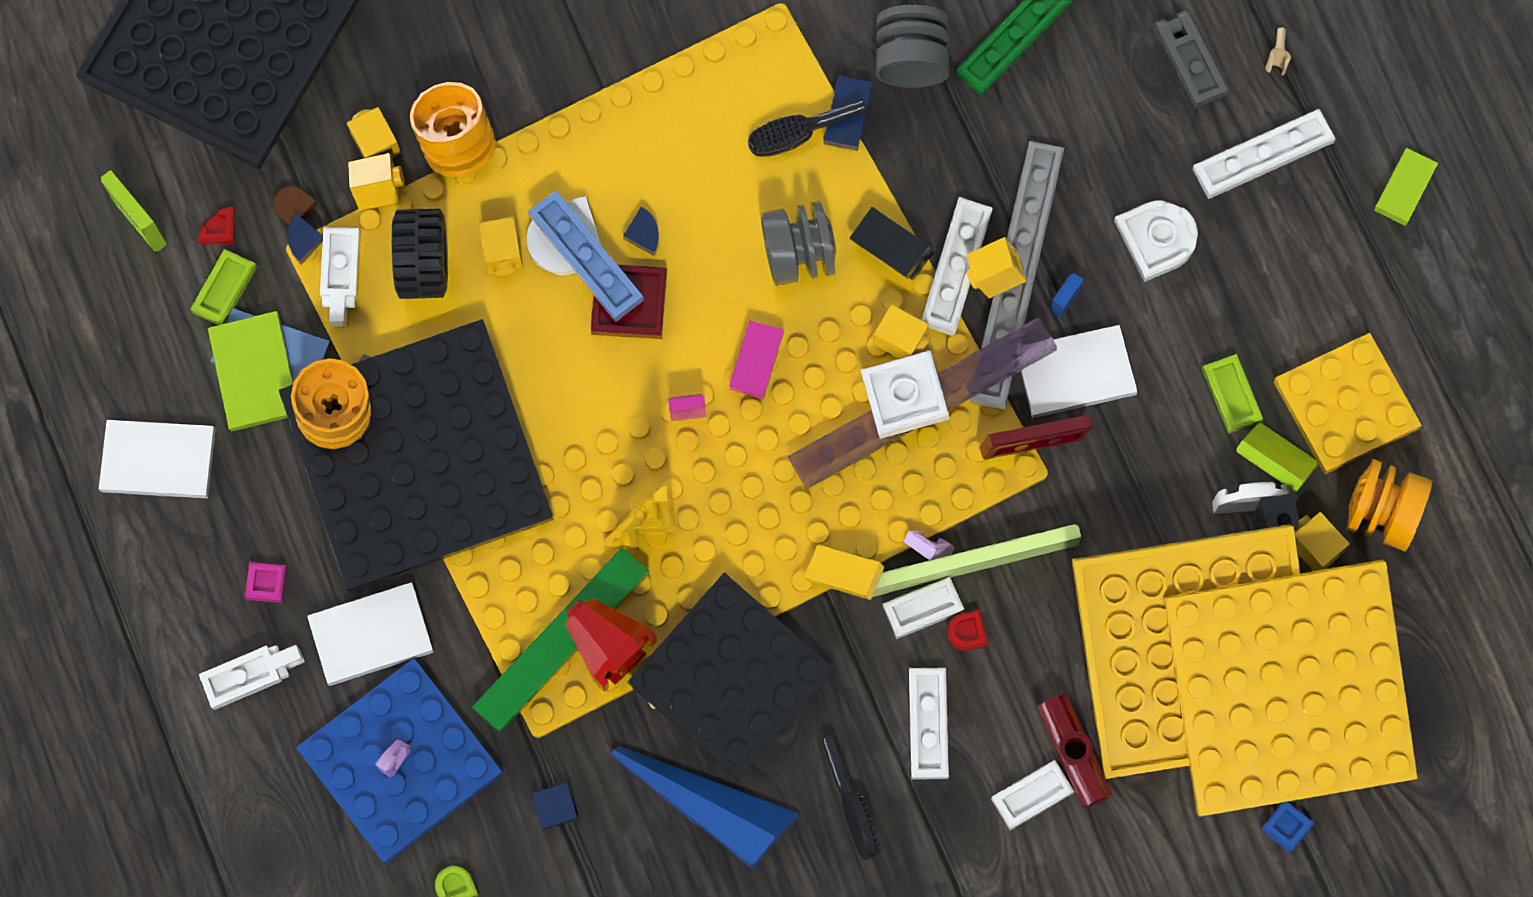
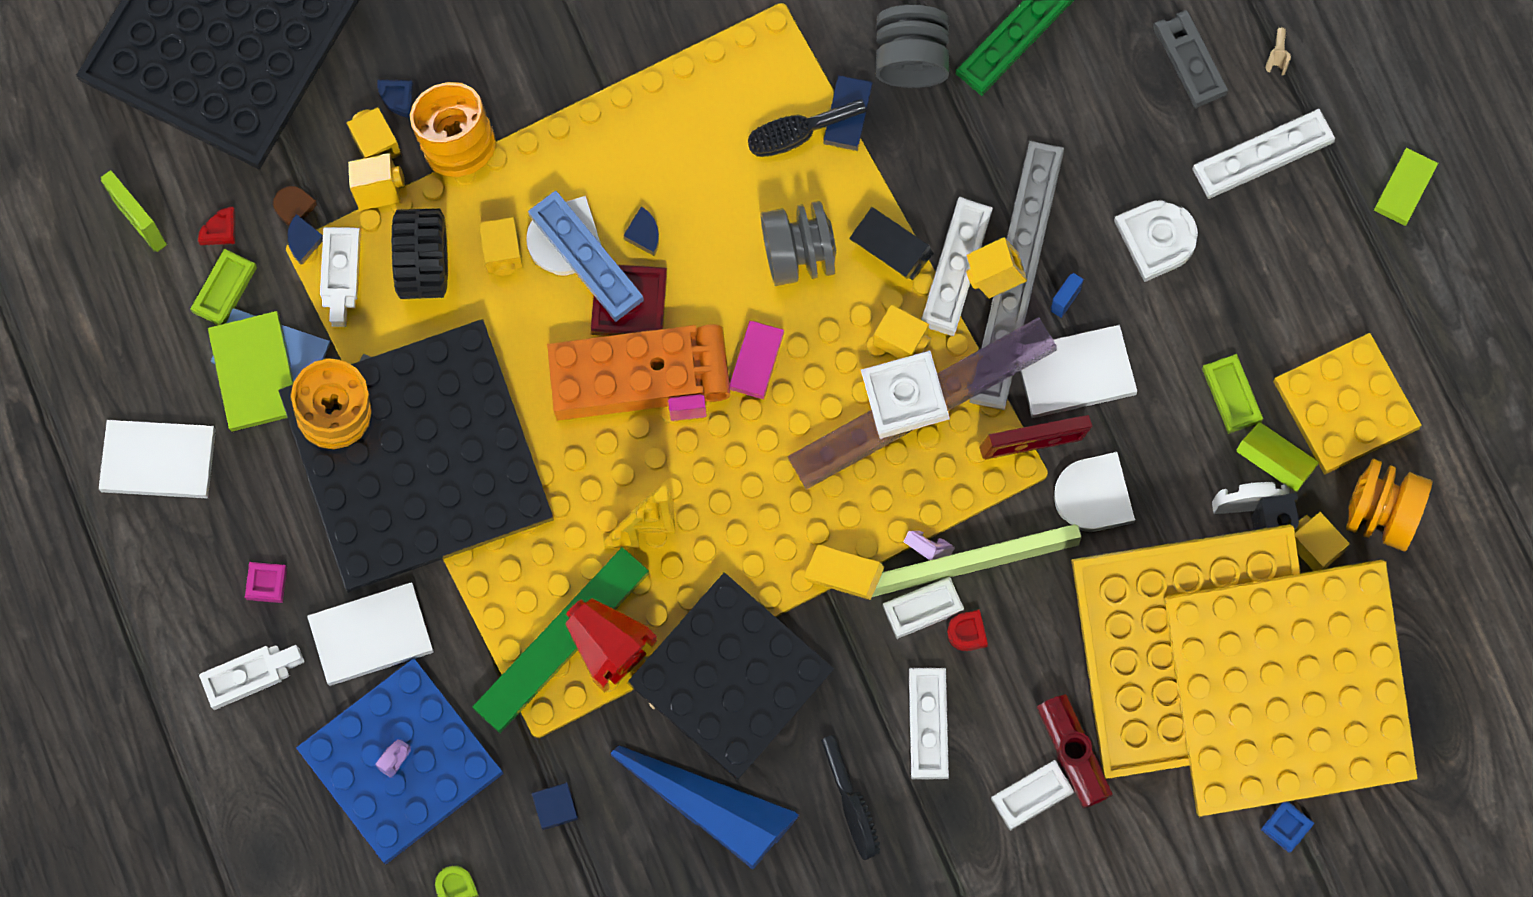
none -> dark blue tile [377,80,413,118]
none -> orange hinge [547,324,731,421]
none -> white tile [1054,452,1135,532]

